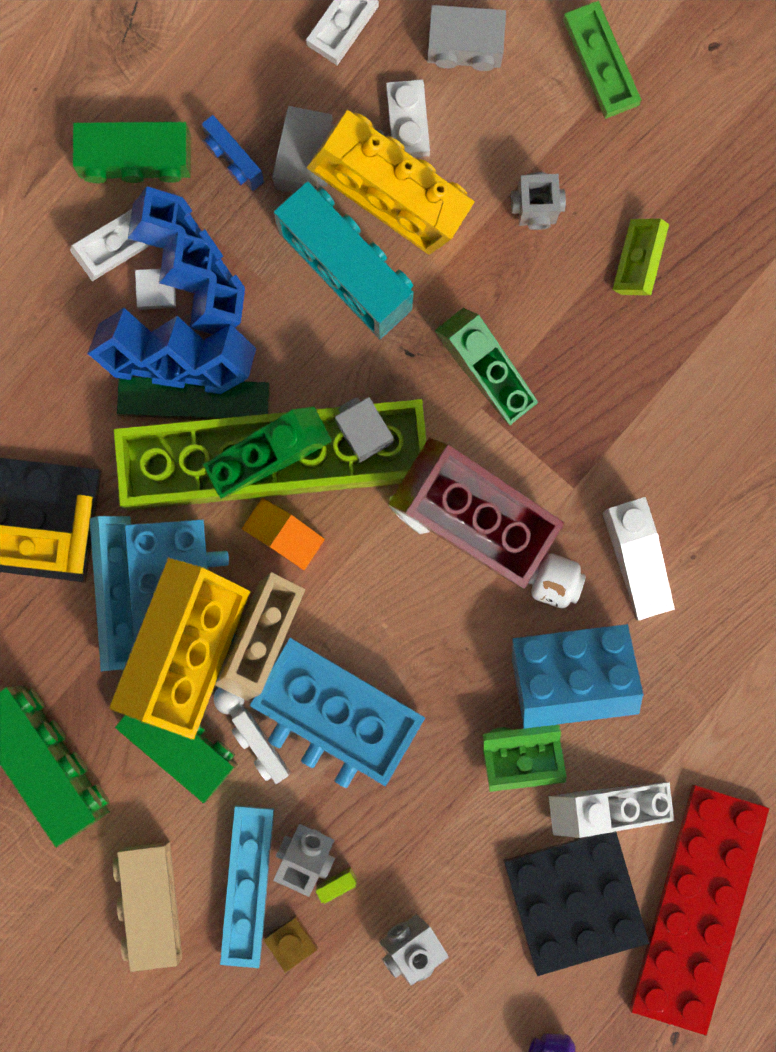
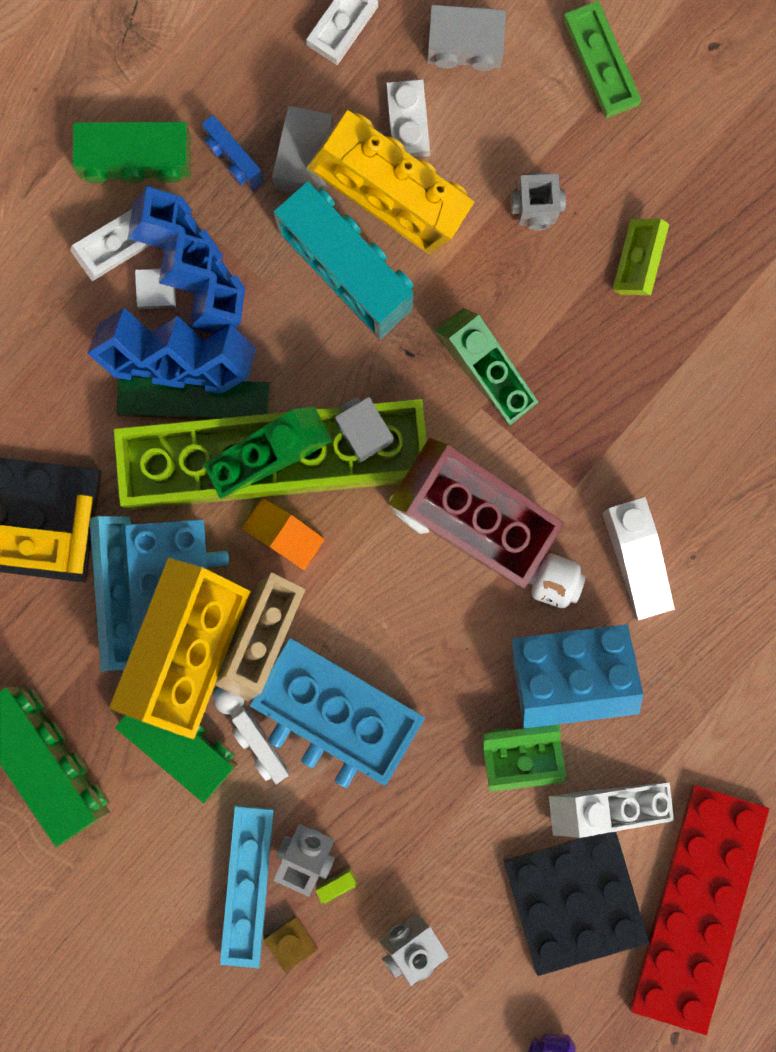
tan brick [113,842,182,972] -> none

